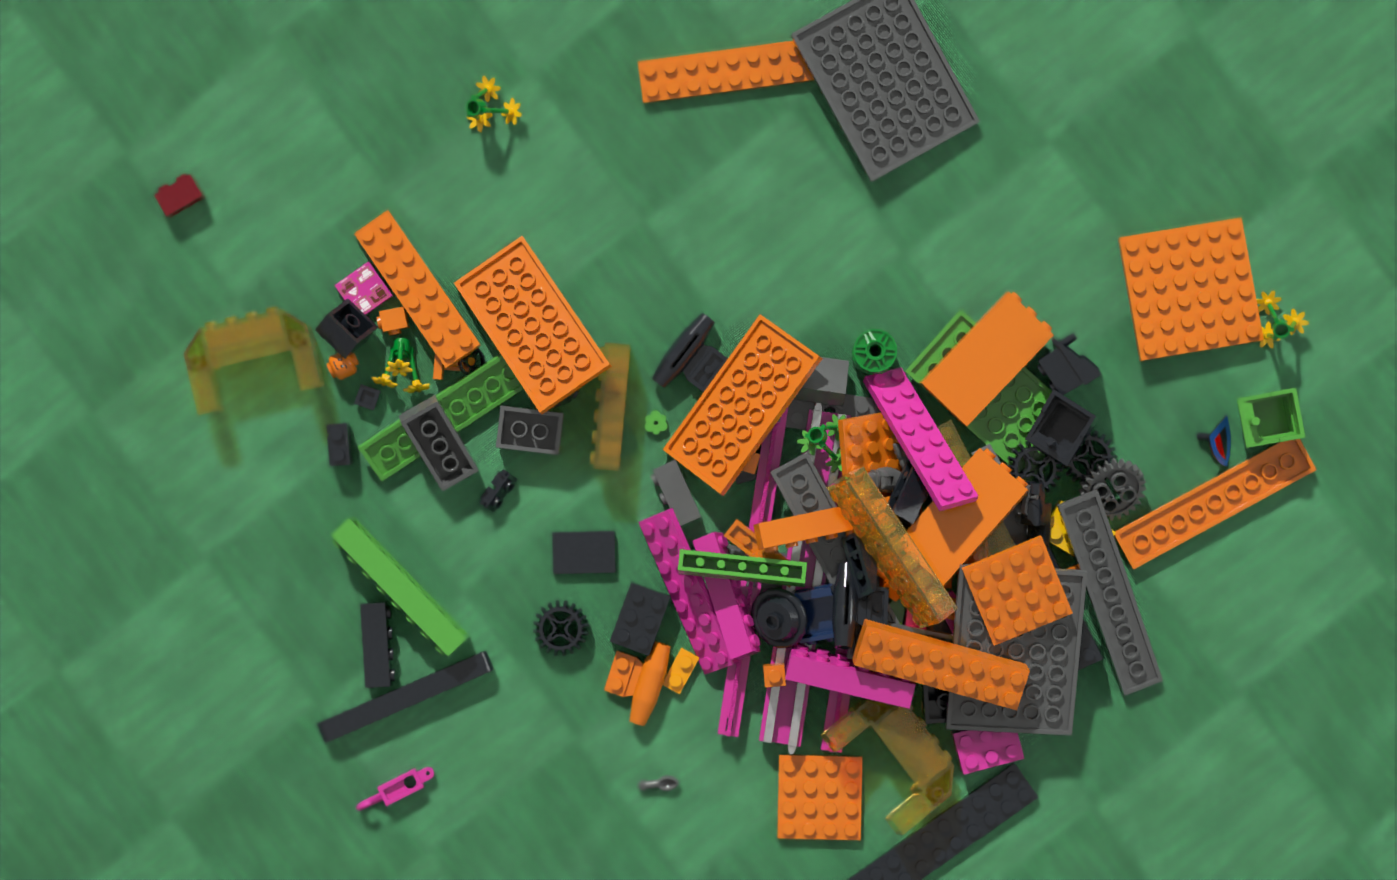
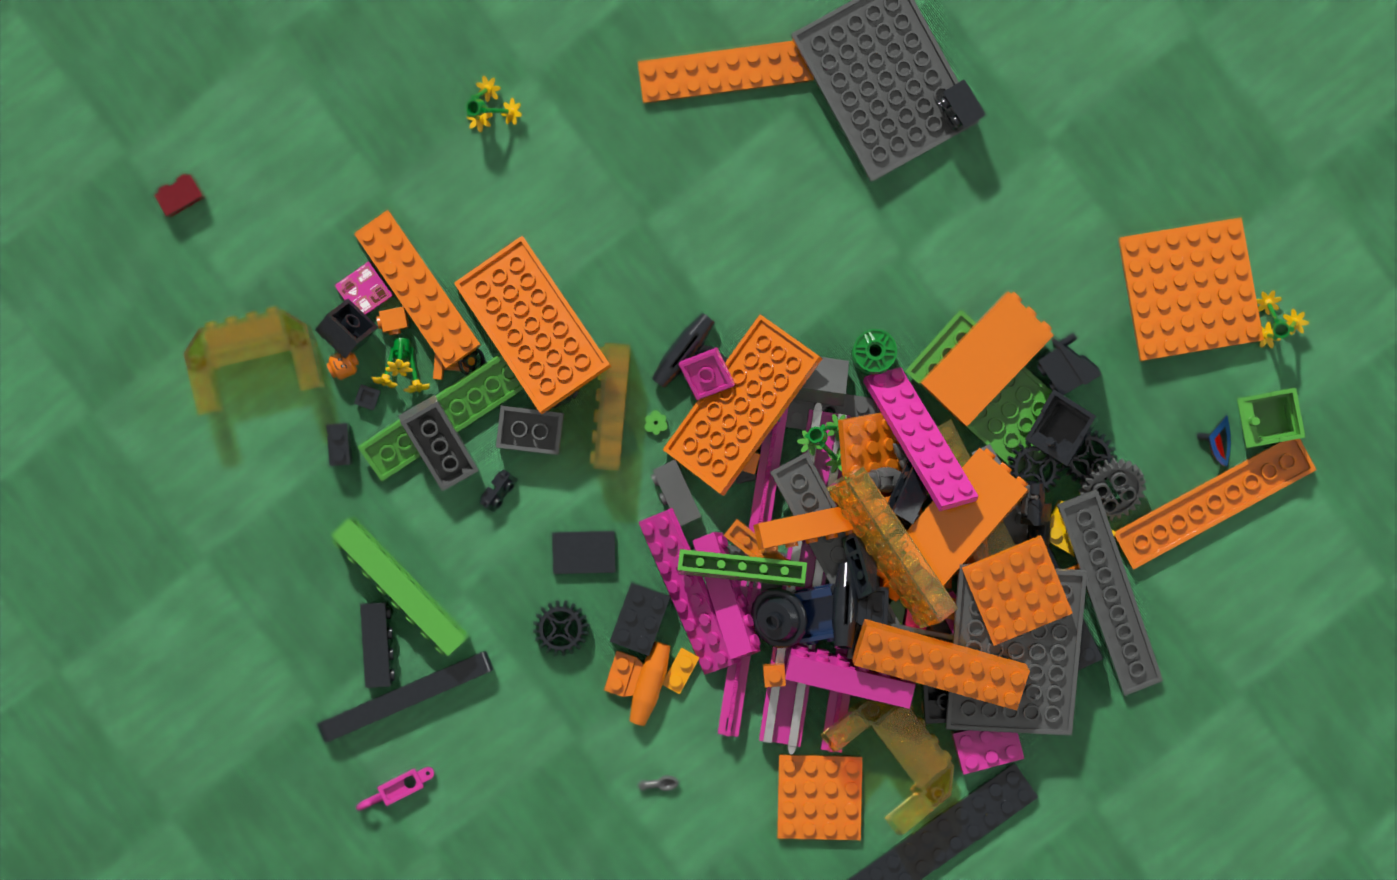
none -> dark pink tile [679,347,735,400]
none -> black brick [936,79,986,132]

